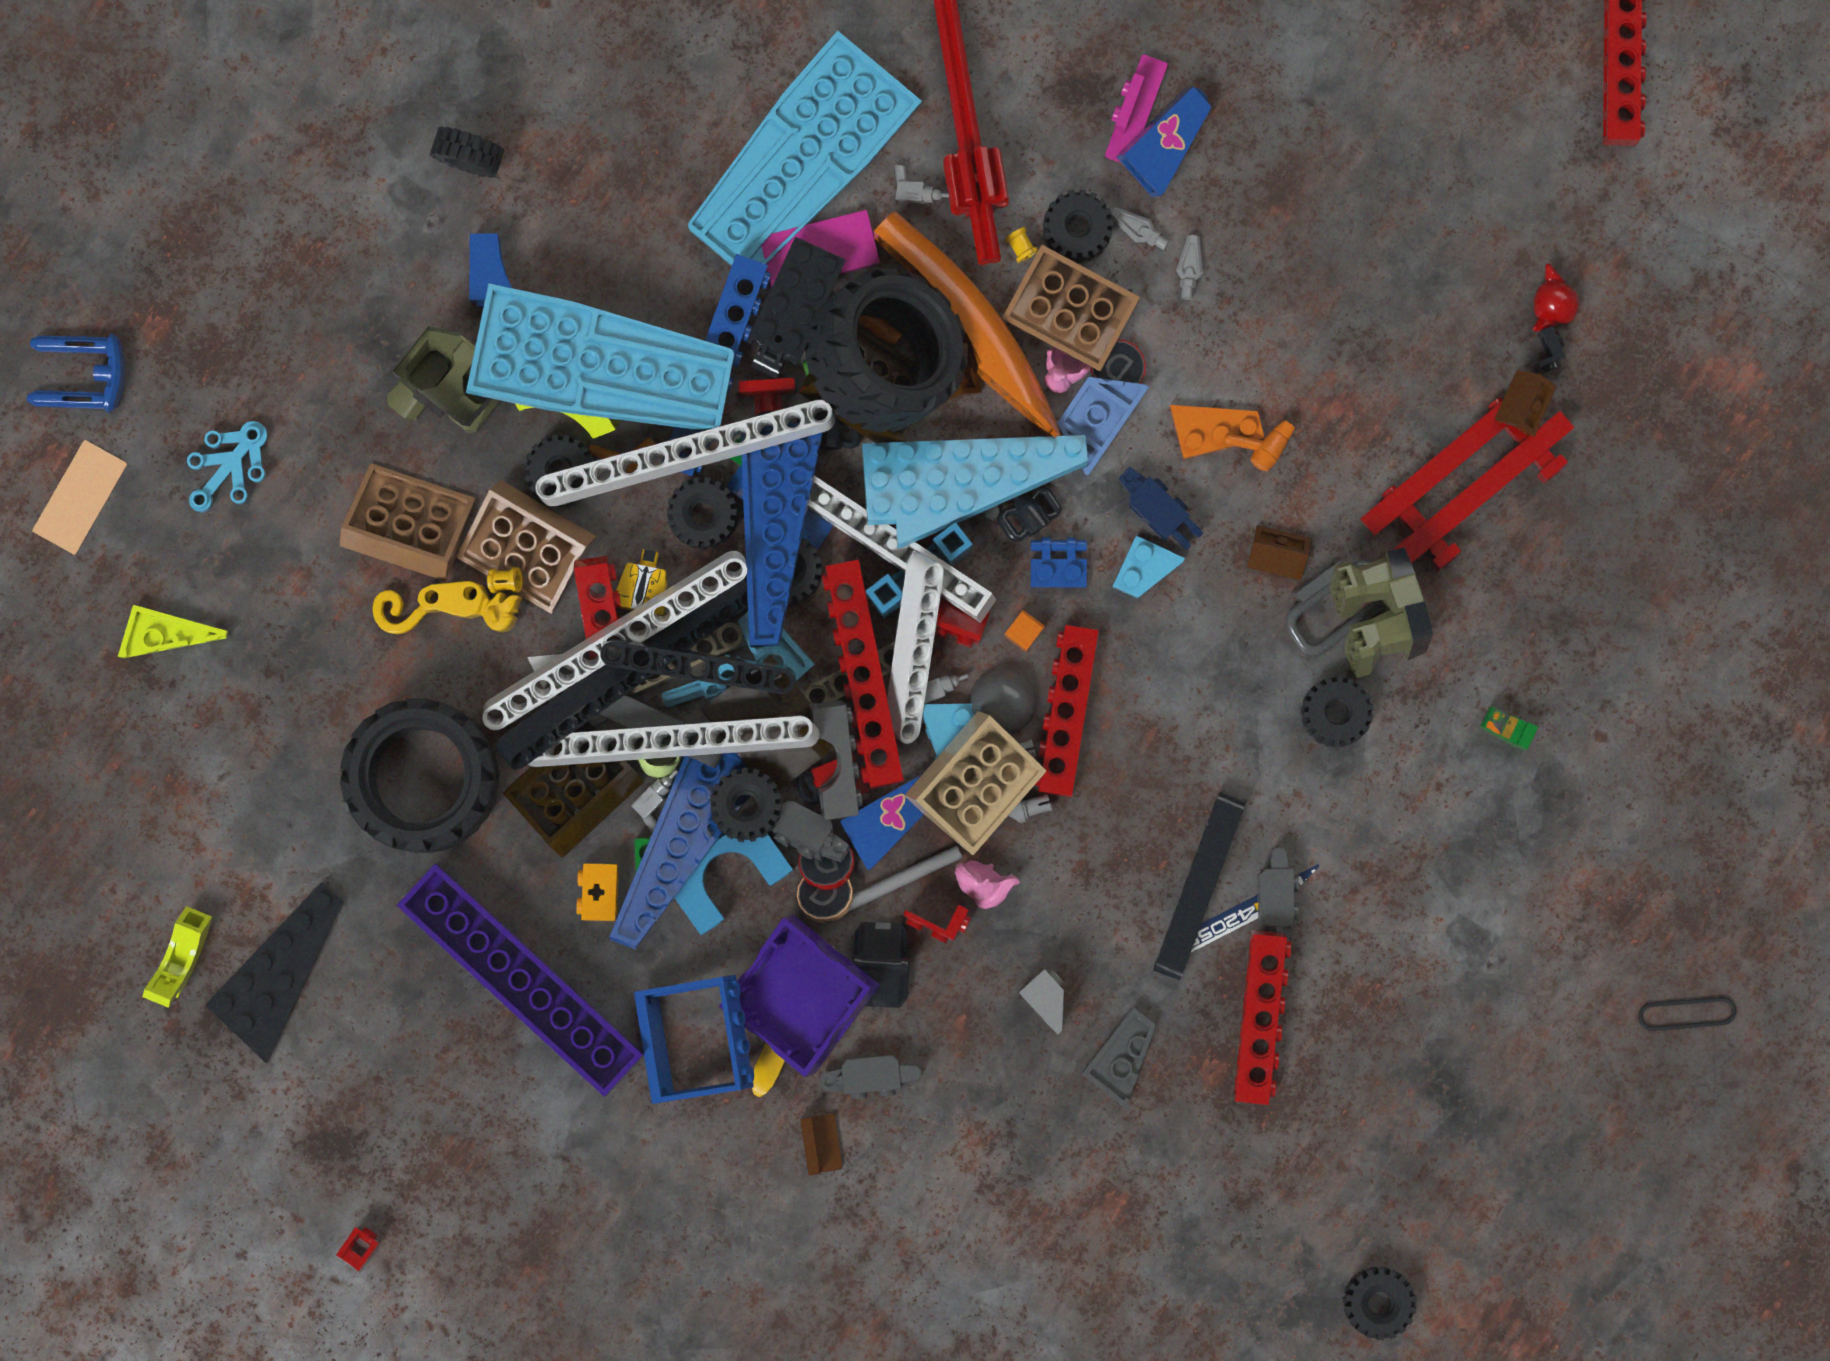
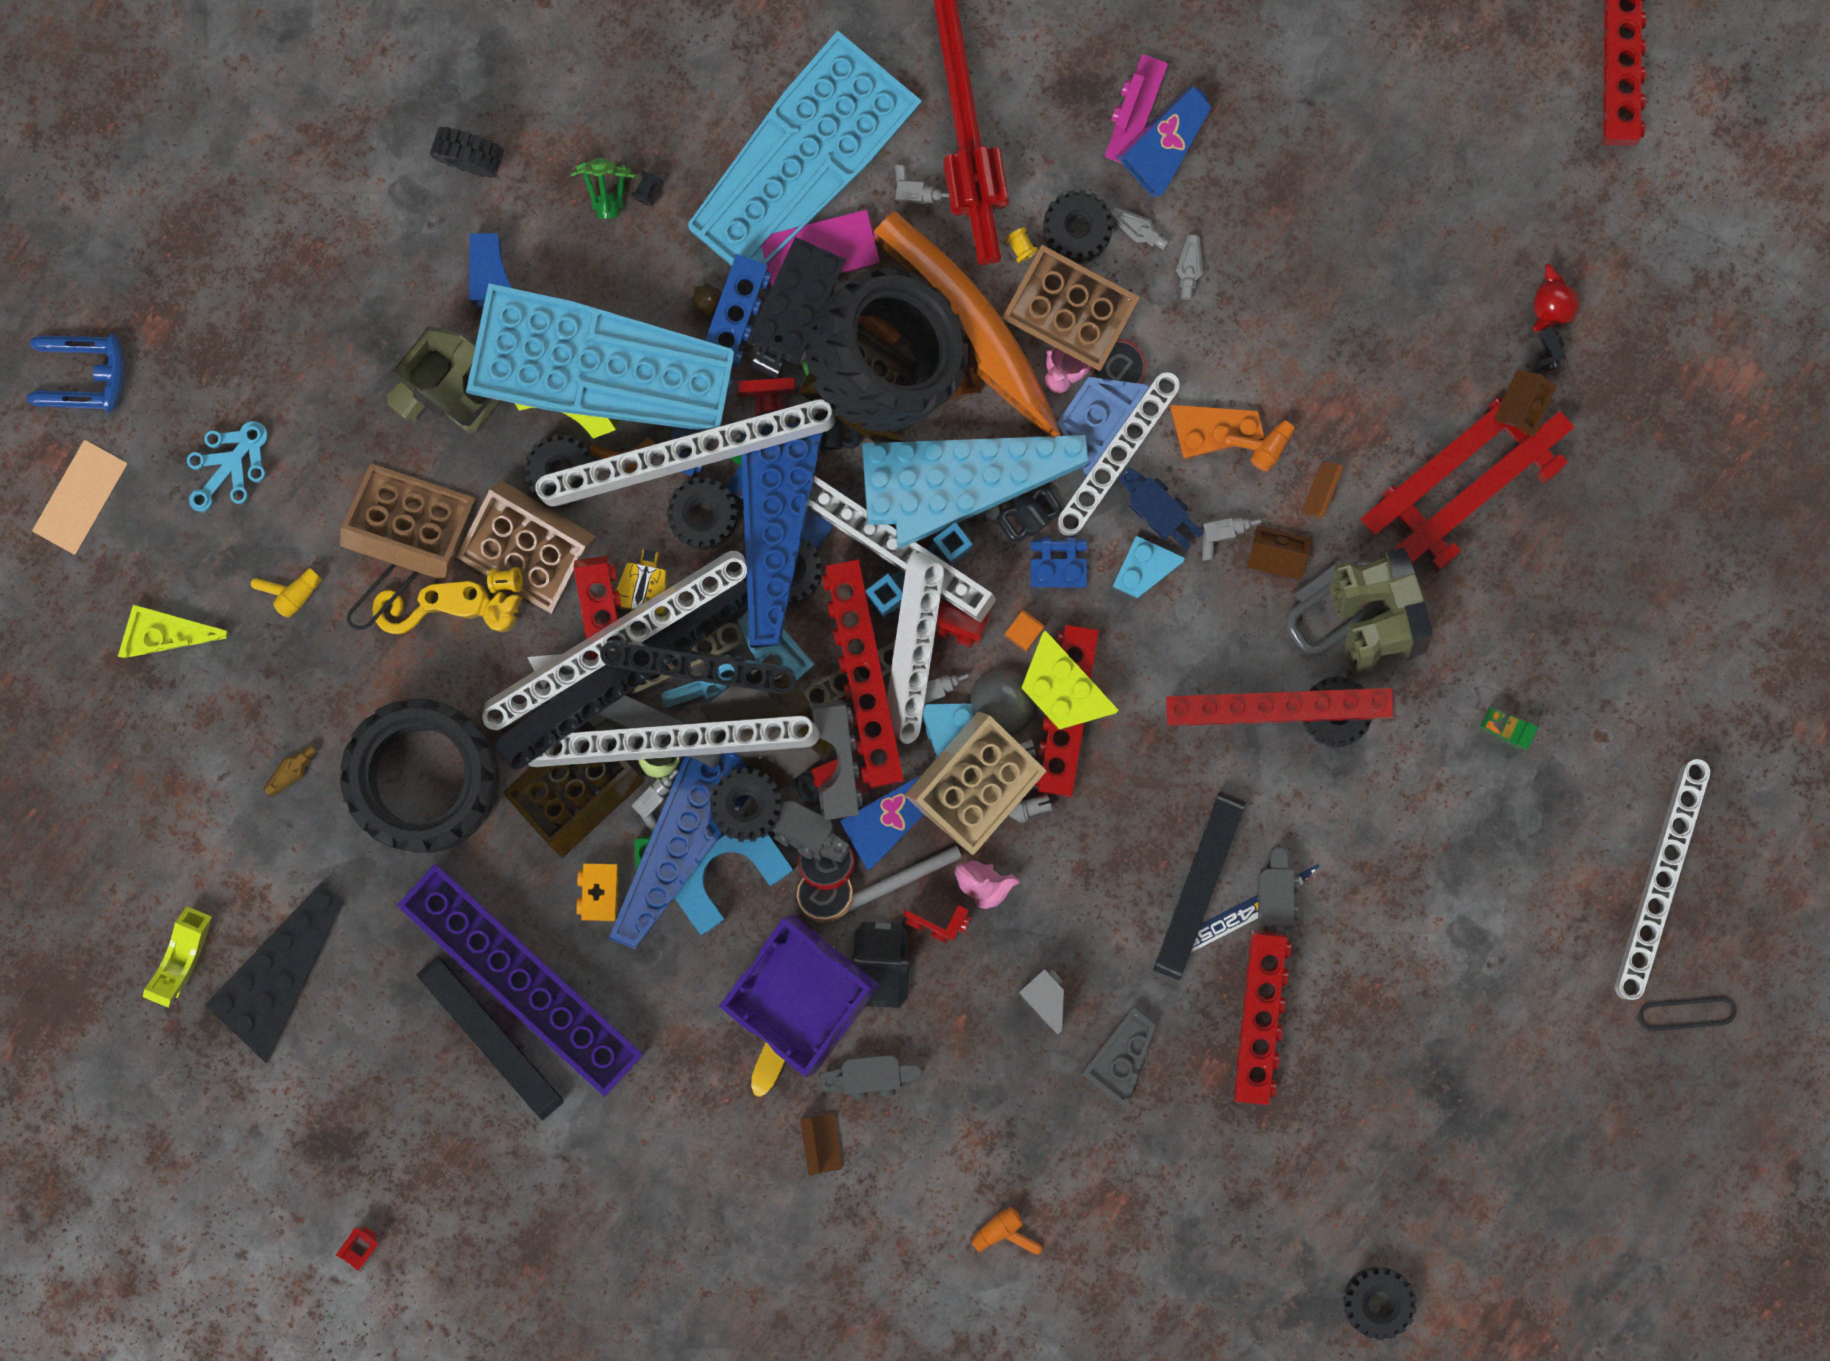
blue window [634,975,754,1104] -> none
none -> yellow piece [250,567,323,618]
none -> pearl gold piece [263,744,318,797]
none -> black piece [347,564,418,630]
none -> black beam [416,956,564,1121]
none -> green plant [570,158,638,219]
none -> black bush [630,171,665,207]
none -> dark brown piece [691,283,721,316]
none -> orange piece [970,1207,1043,1255]
none -> neon yellow wing [1021,631,1119,730]
none -> white beam [1058,372,1179,537]
none -> red brick [1166,688,1396,727]
none -> light grey piece [1202,517,1262,561]
none -> dark orange slope [1302,462,1343,520]
none -> white beam [1615,759,1710,1000]

